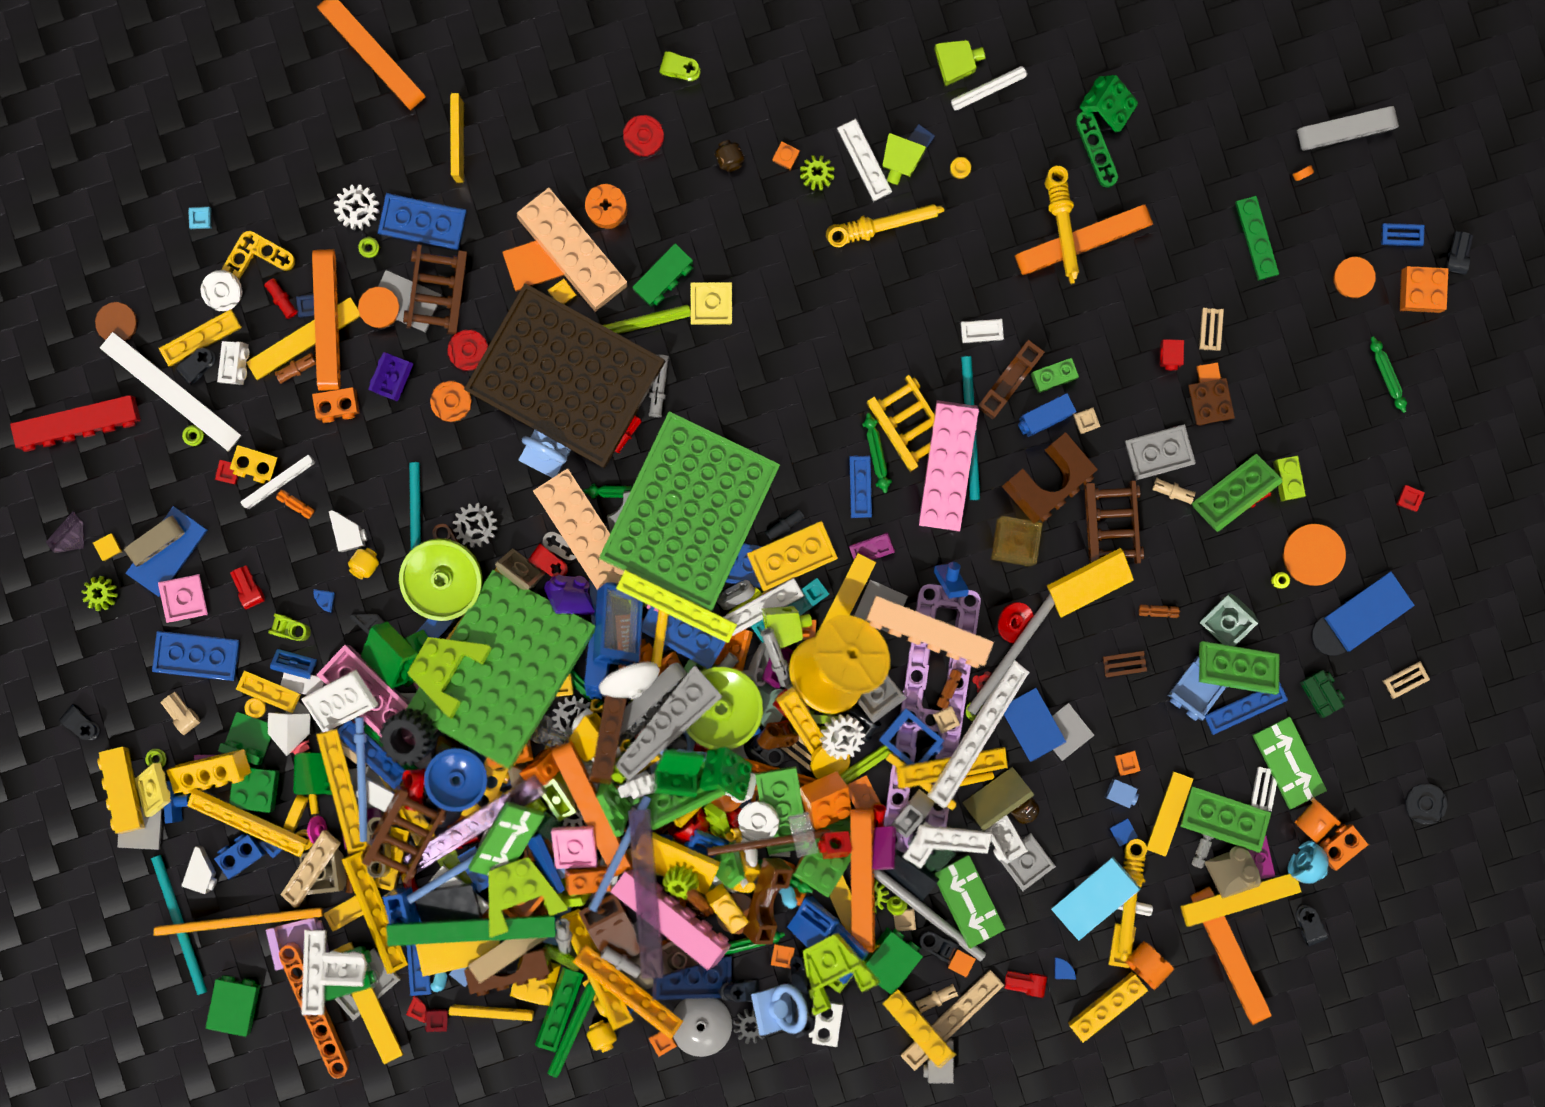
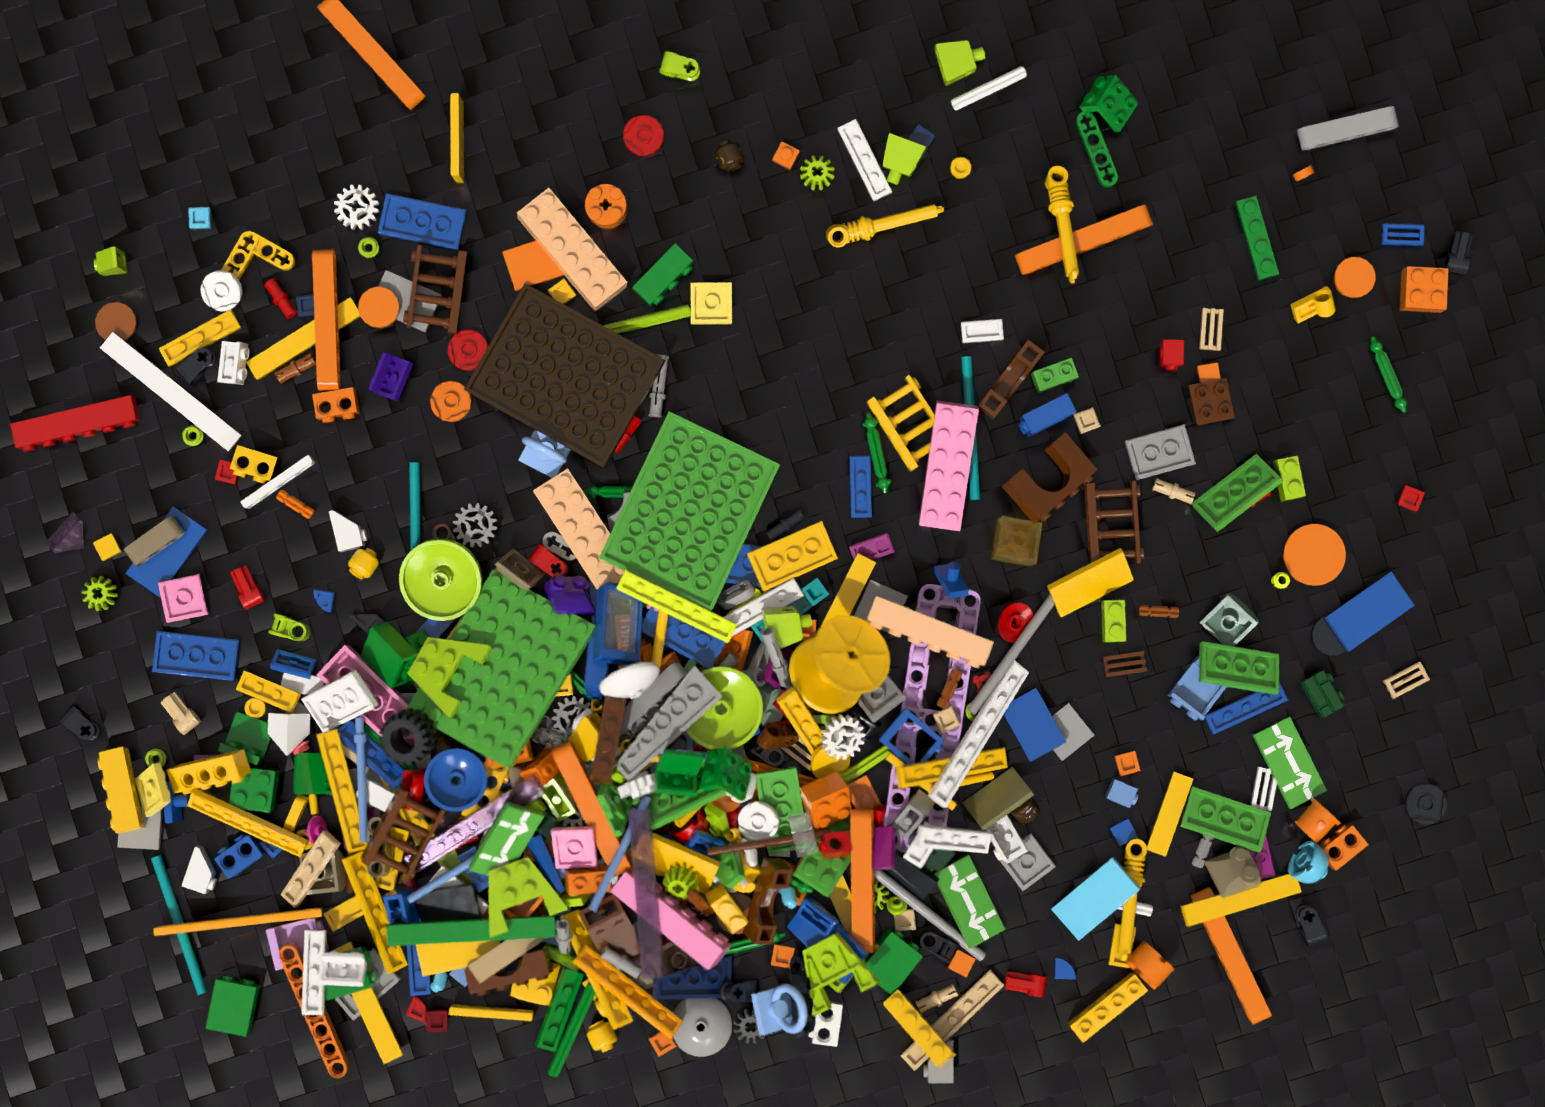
none -> lime slope [94,247,127,276]
none -> lime brick [1101,600,1126,642]
none -> yellow plate [1290,286,1336,323]

